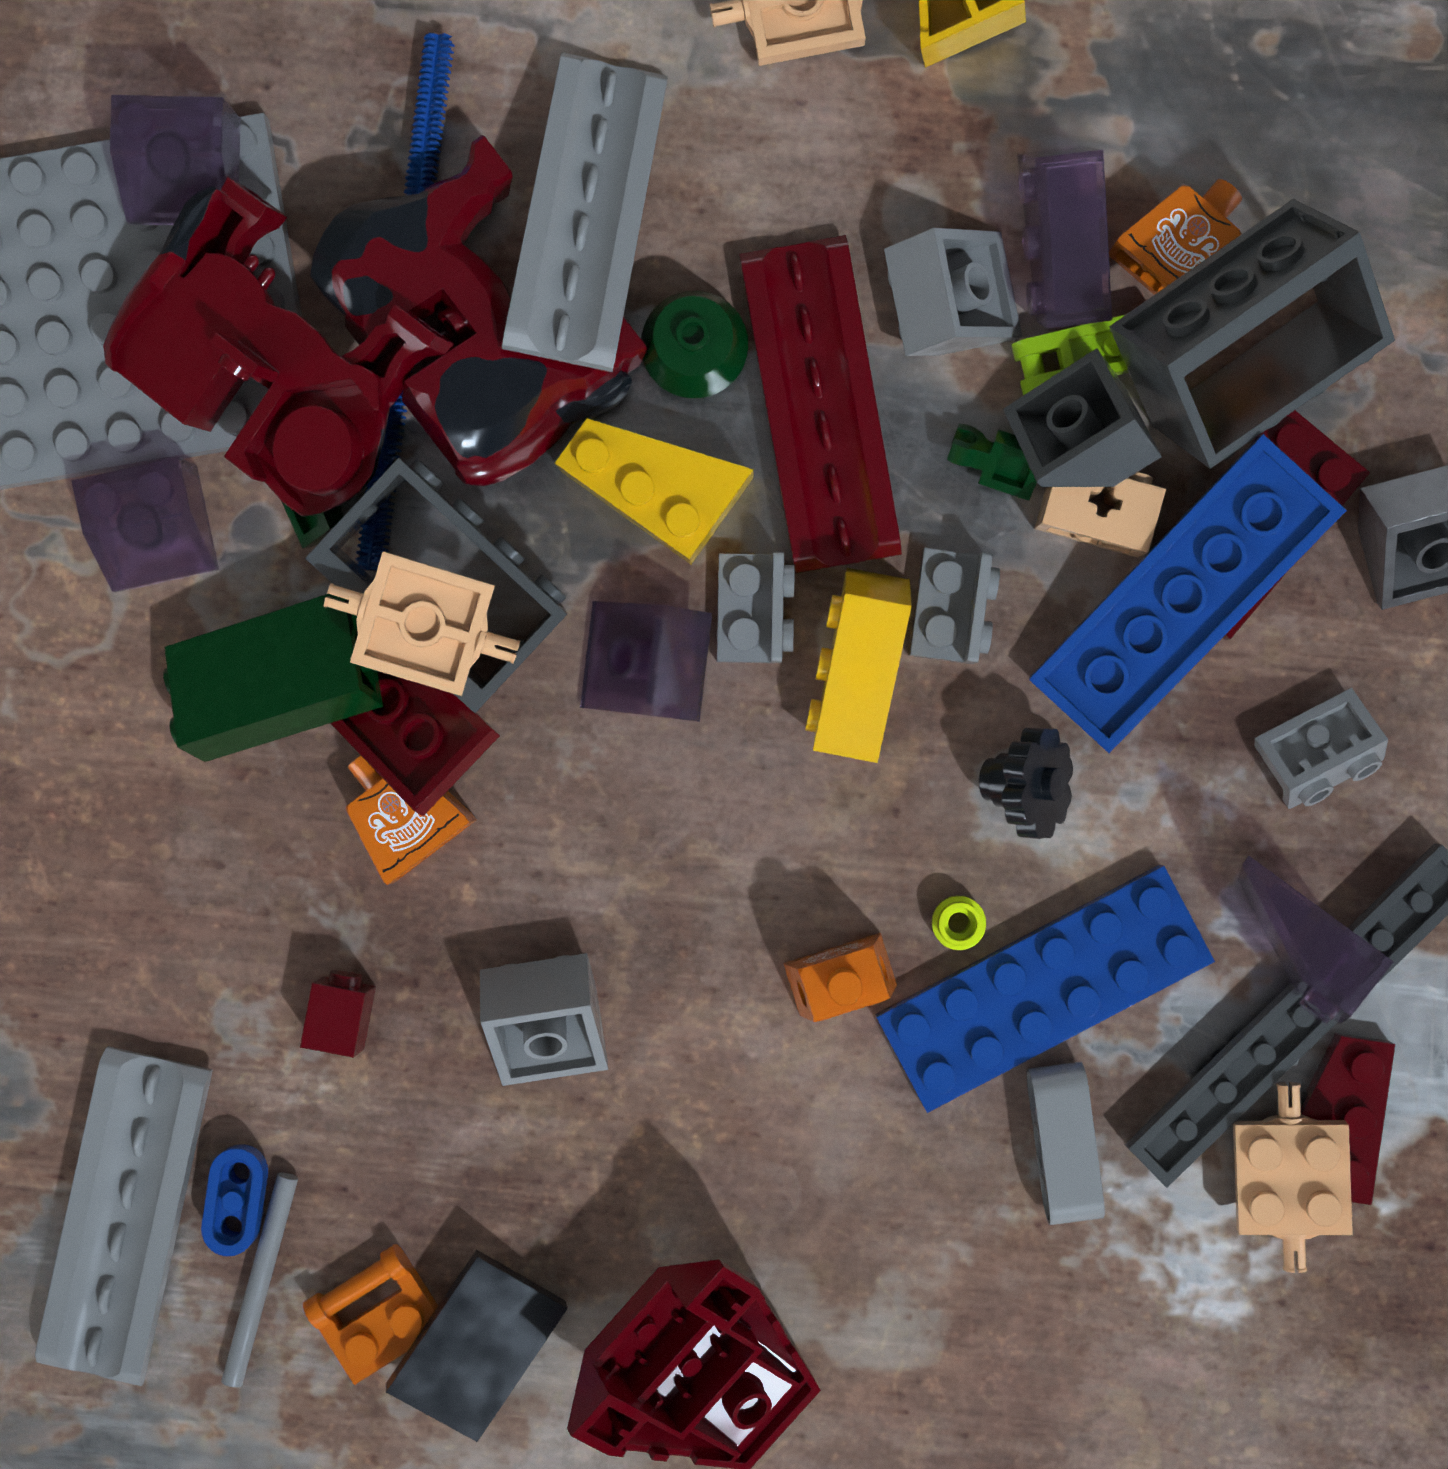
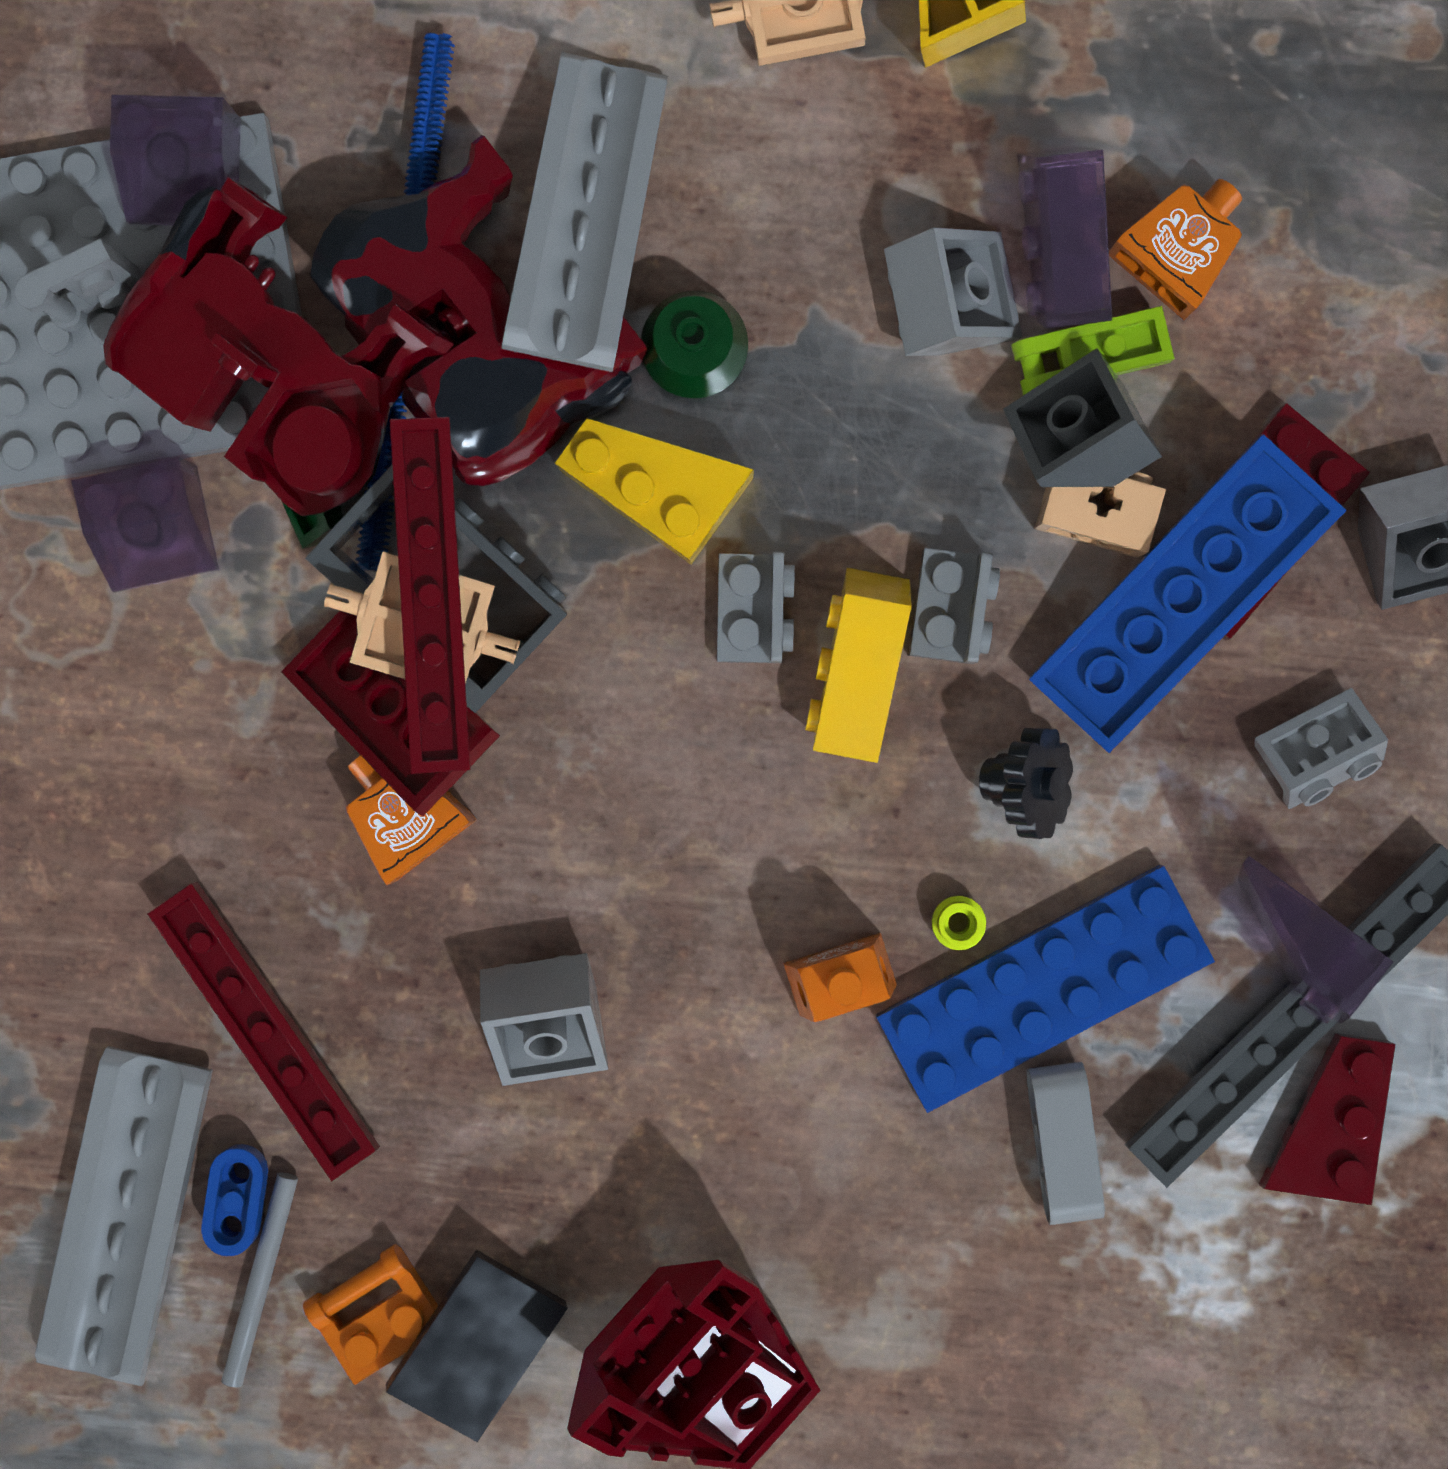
dark green brick [163,594,383,762] -> none
dark red brick [300,970,376,1058] -> none
clear purple slope [580,601,712,722] -> none
dark red plate [739,235,902,574] -> none
dark green plate [947,424,1037,501] -> none
dark grey hose [1109,199,1395,469] -> none
light nougat plate [1233,1082,1353,1273] -> none
none -> light grey plate [14,238,141,332]
none -> dark red plate [147,882,380,1182]
none -> dark red plate [390,417,471,774]

